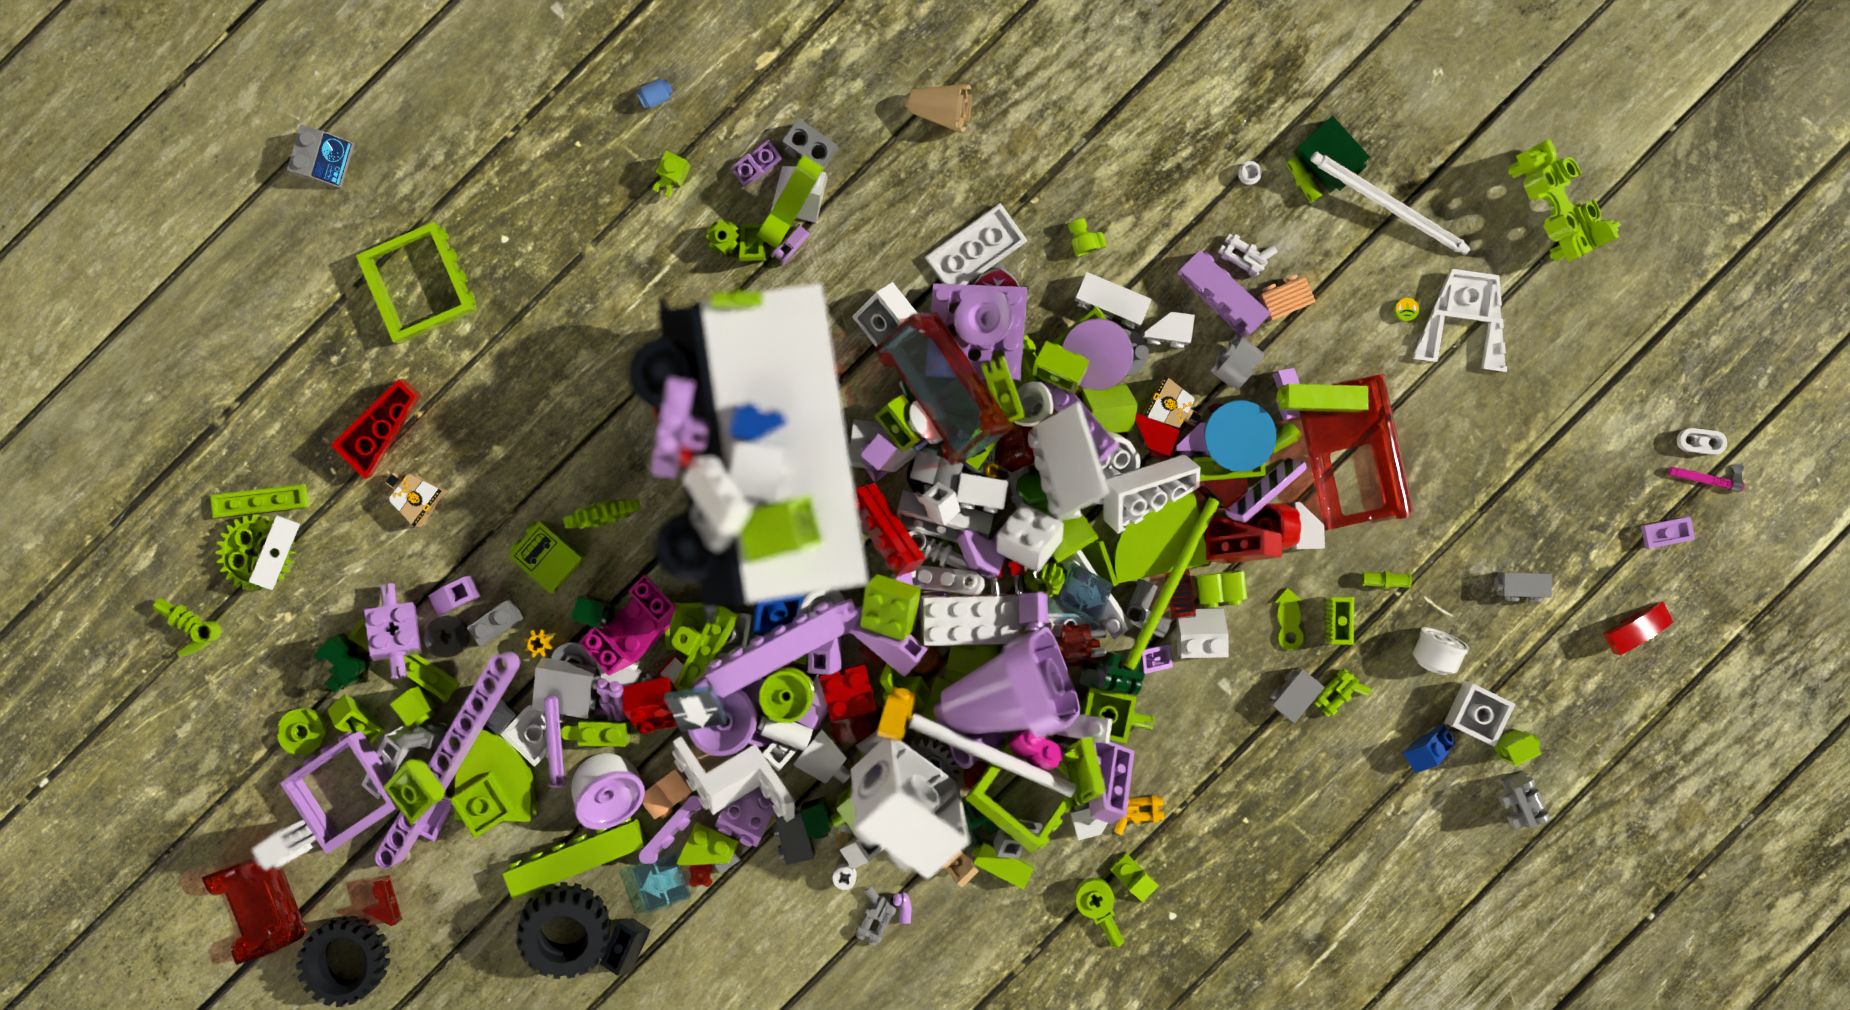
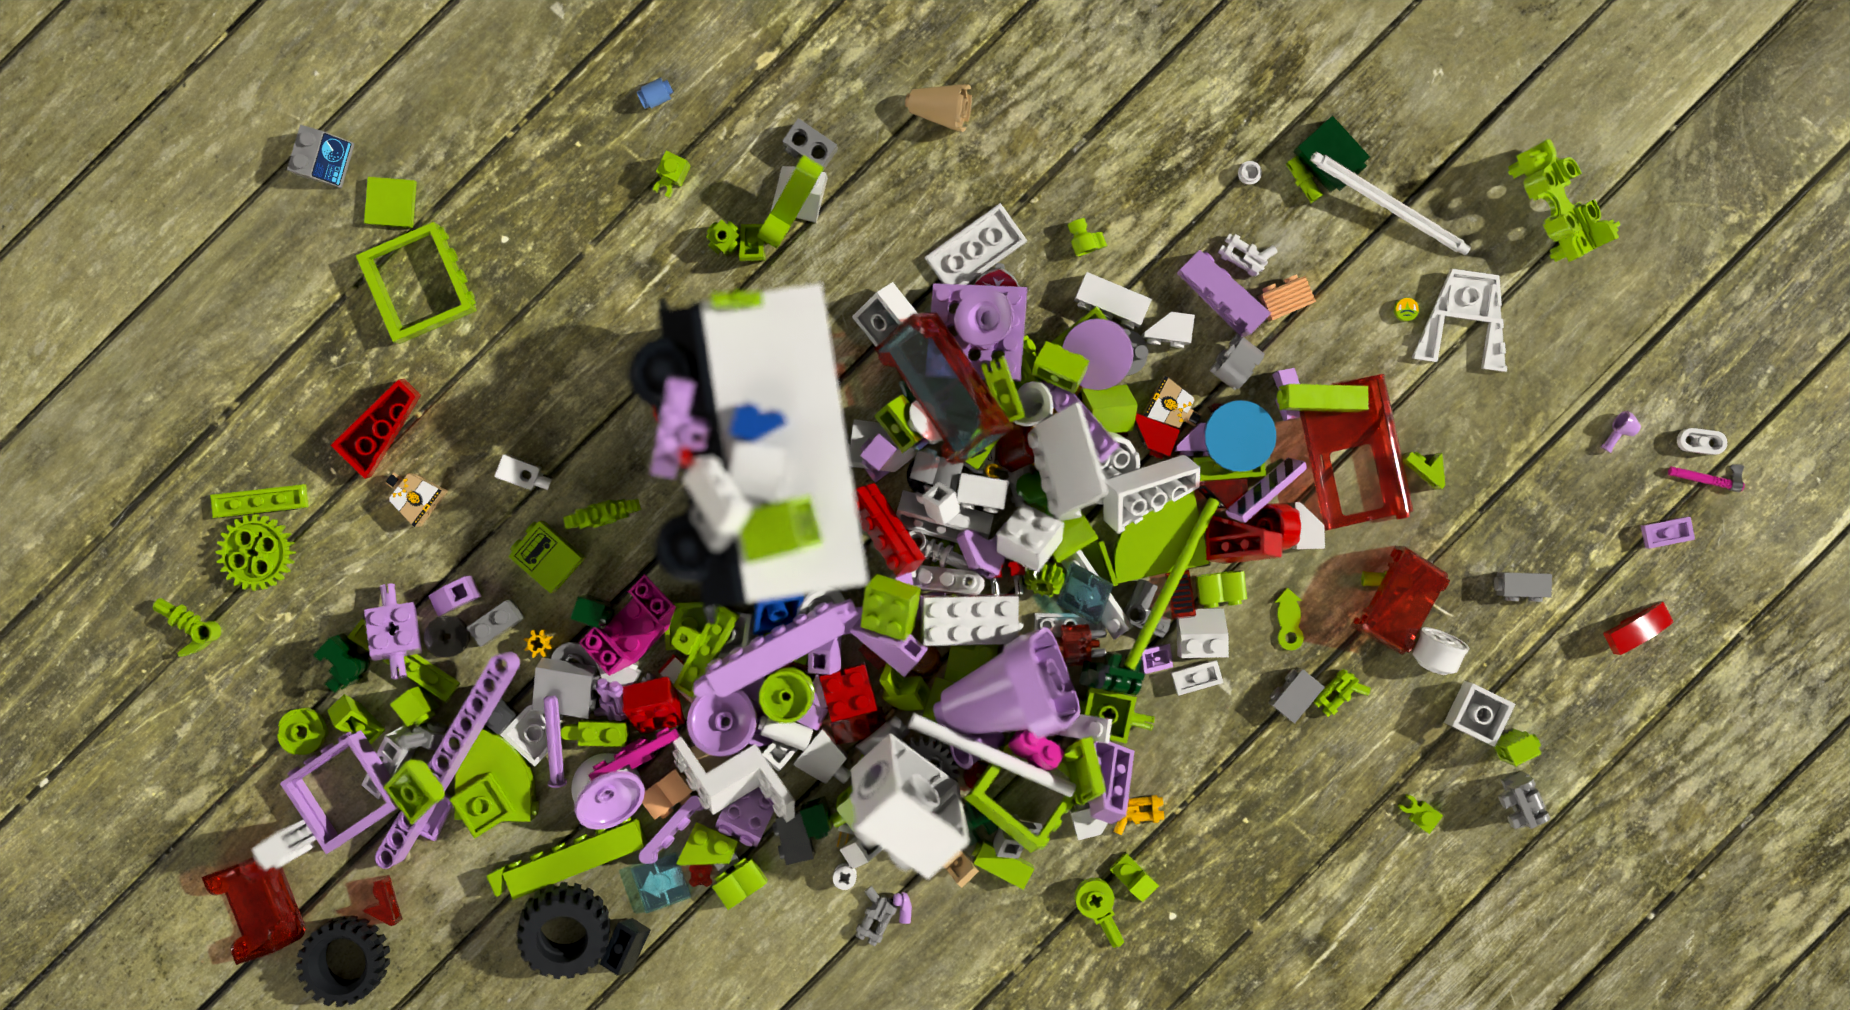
white tile [249,515,300,590] -> none
tile [665,686,727,732] -> none
lavender slope [730,140,785,187] -> none
lavender bar [771,224,810,266] -> none
yellow slope [877,688,917,741] -> none
lavender brick [1019,592,1048,631] -> none
lime cone [1273,421,1302,454] -> none
lime brick [1324,596,1354,645] -> none
blue slope [1403,724,1456,773] -> none
none -> lime tile [364,177,417,228]
none -> lime slope [486,864,508,897]
none -> white torso [495,453,553,490]
none -> dark pink plate [588,727,680,781]
none -> lime brick [712,857,768,910]
none -> white plate [1171,660,1223,696]
none -> clear red windscreen [1350,546,1450,655]
none -> lime plate [1398,794,1443,834]
none -> lime slope [1400,452,1445,490]
none -> lavender bar [1601,411,1641,453]

